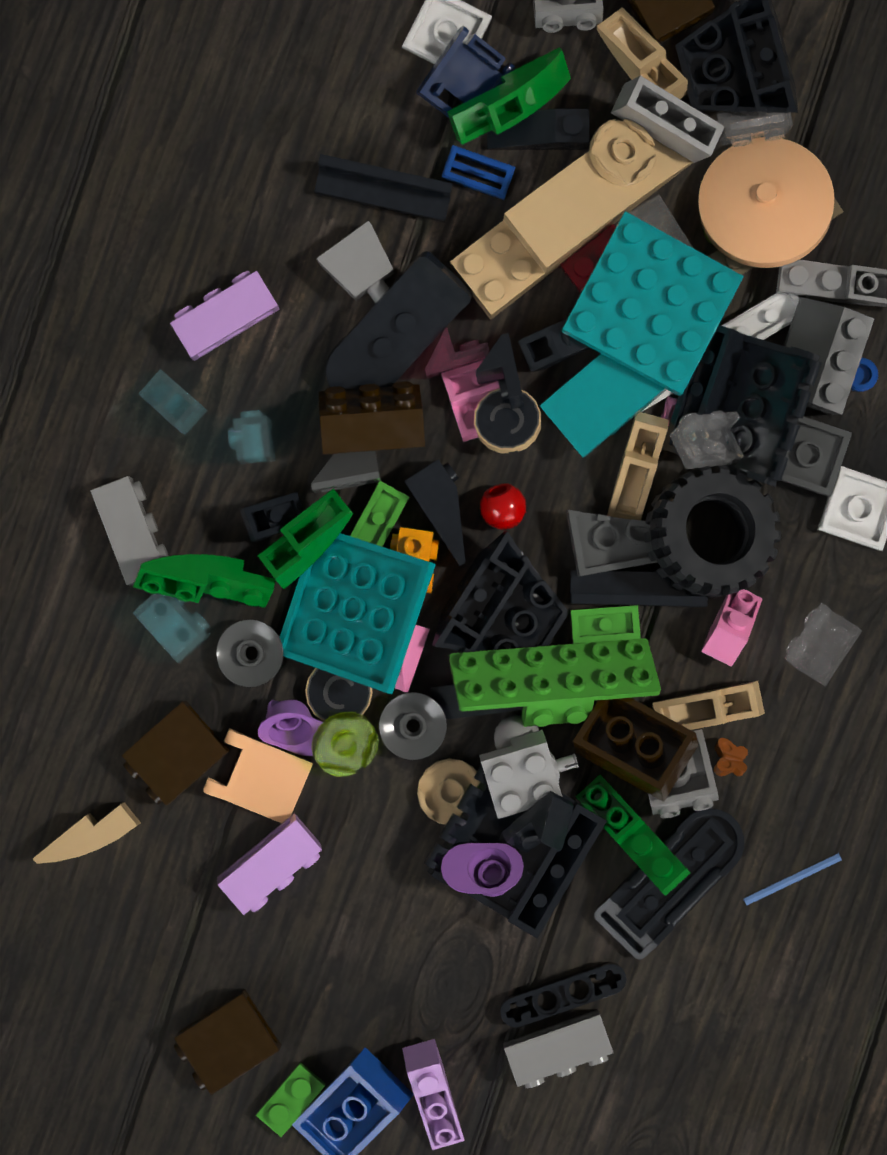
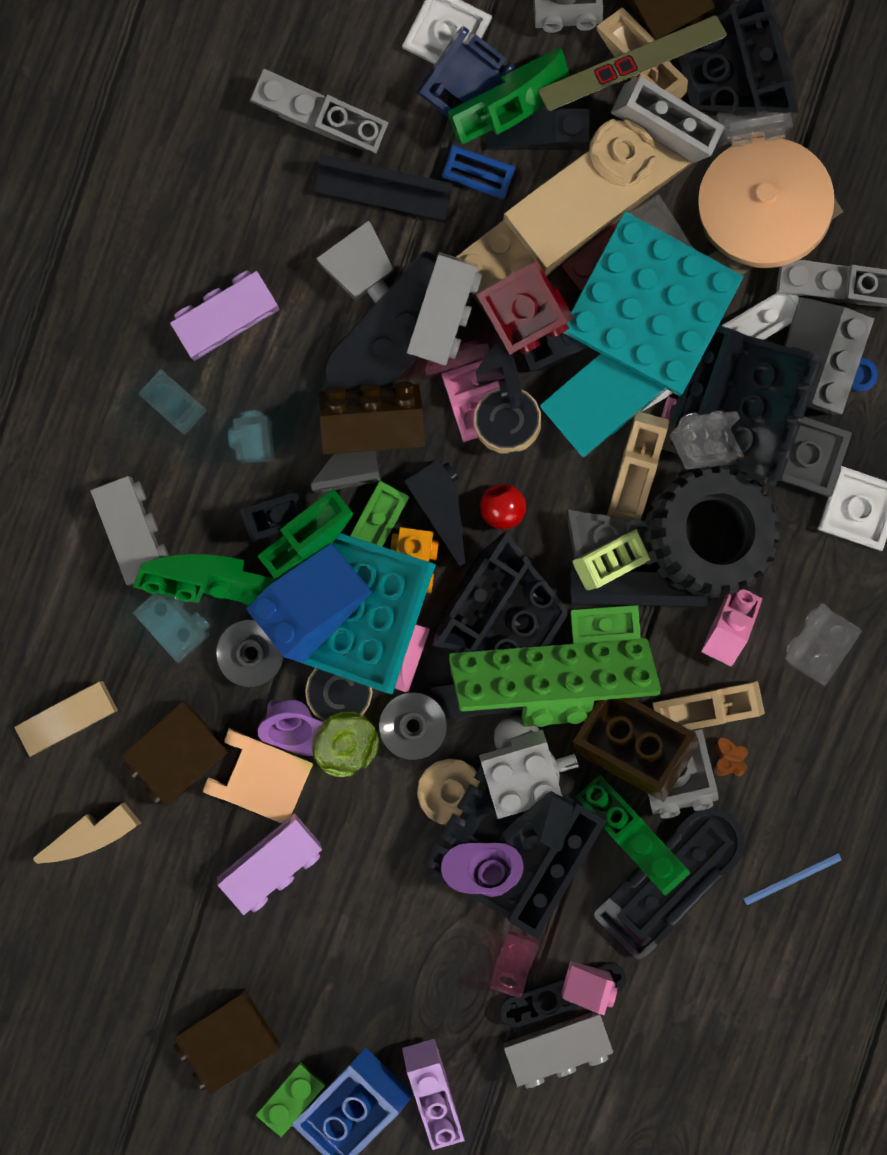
none -> tan slope [14,681,118,757]
none -> blue slope [246,544,372,663]
none -> light grey slope [249,68,389,154]
none -> light grey brick [407,252,482,366]
none -> dark red plate [476,260,574,355]
none -> clear pink bracket [490,931,540,998]
none -> olive sticker [539,16,727,110]
none -> bright pink slope [561,961,617,1015]
none -> yellowish green slope [573,529,650,591]

